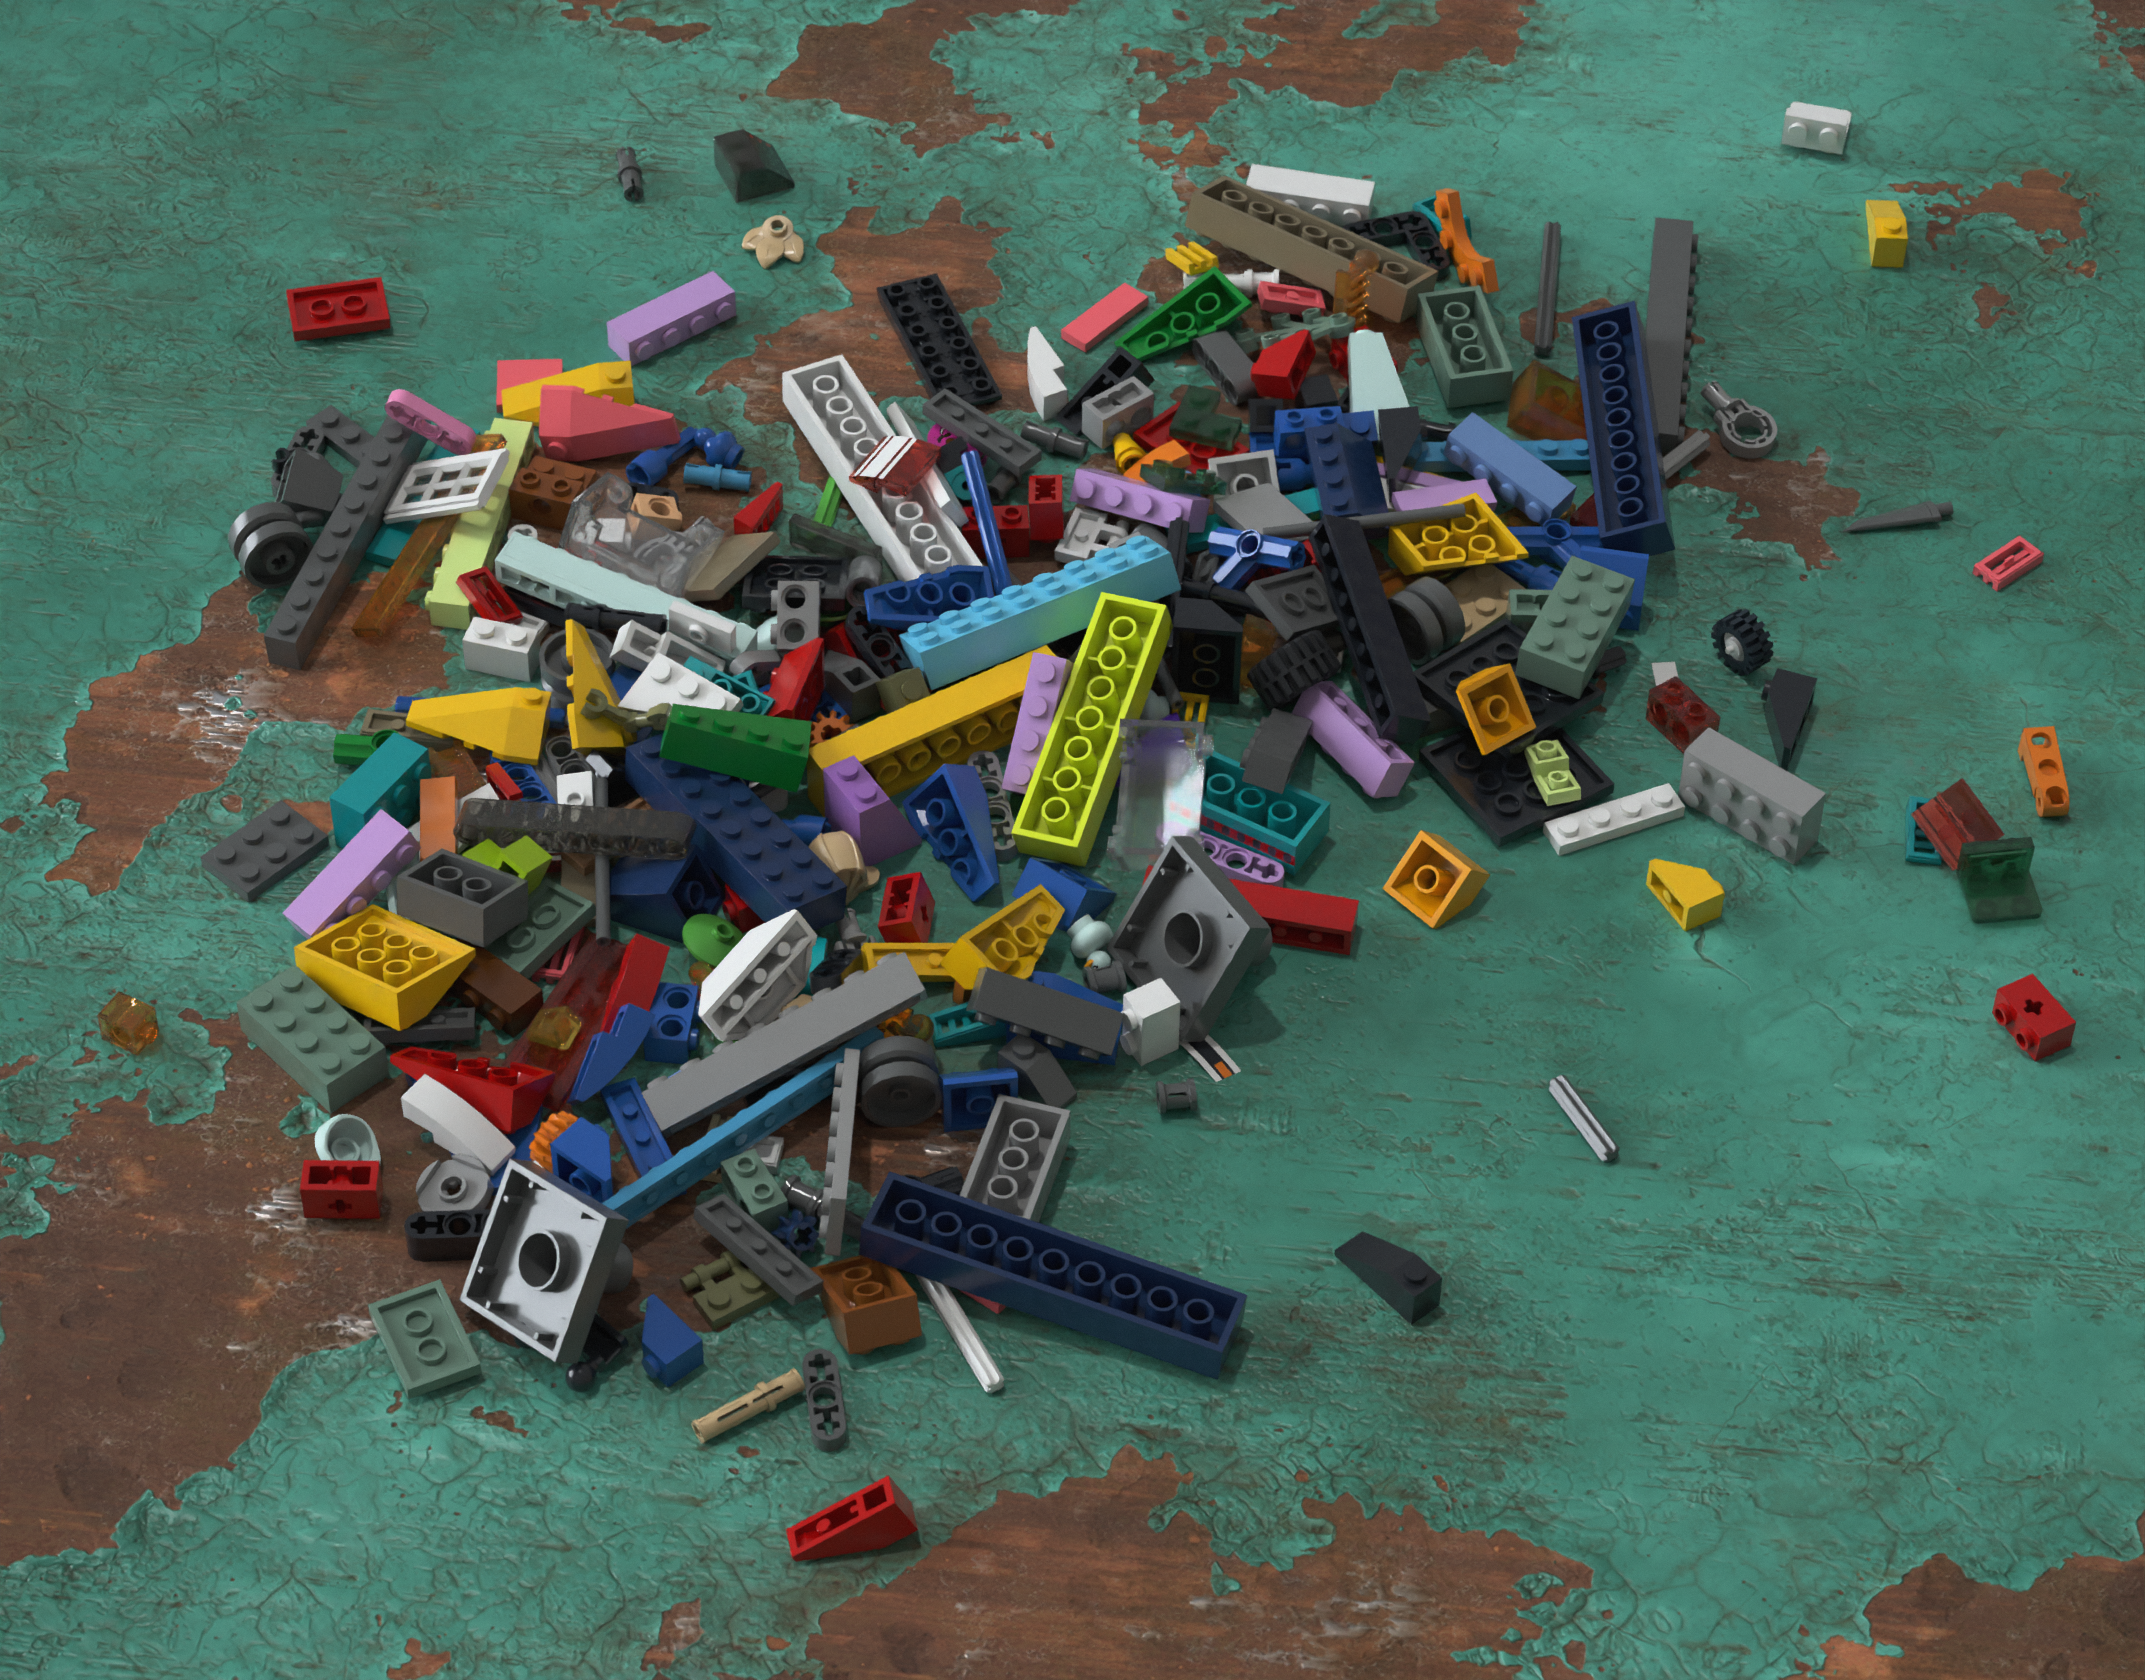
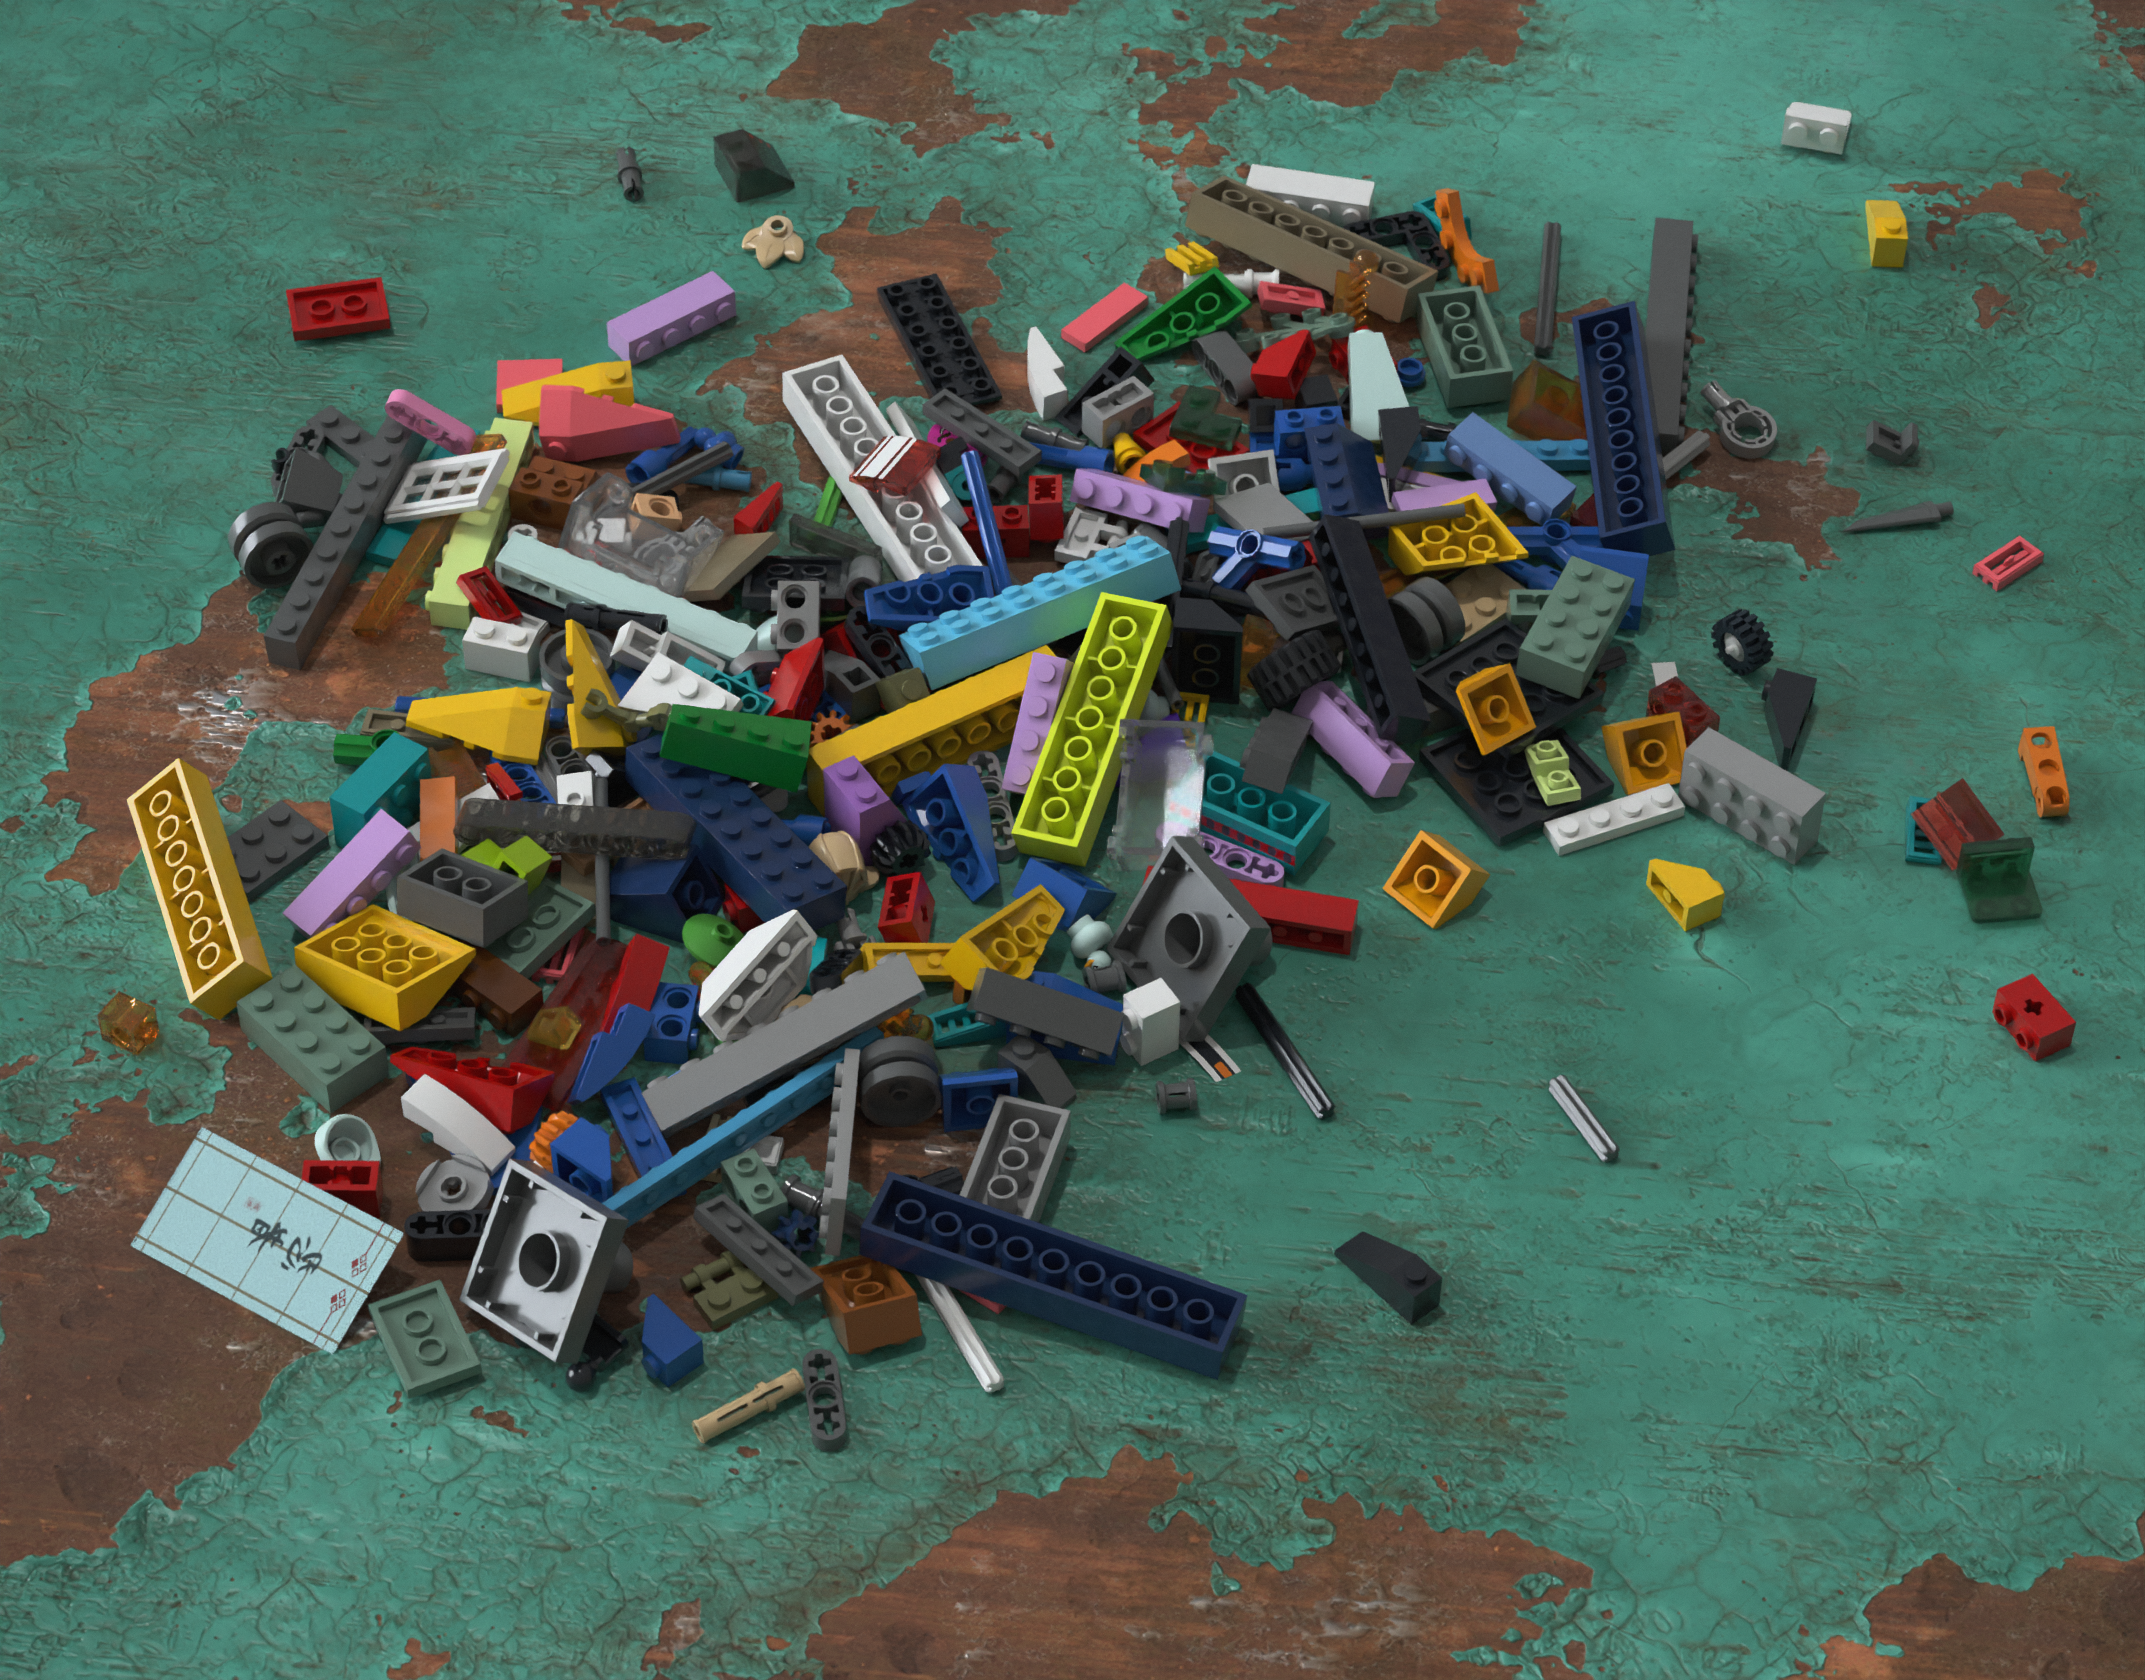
white plate [669,600,736,654] -> none
red slope [786,1475,918,1562] -> none
blue plate [1342,410,1378,446] -> none
none -> yellow brick [127,758,273,1020]
none -> clear light blue piece [131,1127,404,1355]
none -> dark grey axle [585,441,733,520]
none -> black gear [869,819,931,877]
none -> blue tile [891,771,931,806]
none -> blue piece [1029,442,1115,473]
none -> black axle [1235,983,1335,1120]
none -> blue plate [1397,358,1425,387]
none -> light orange slope [1601,712,1687,795]
none -> dark grey bracket [1866,420,1919,466]

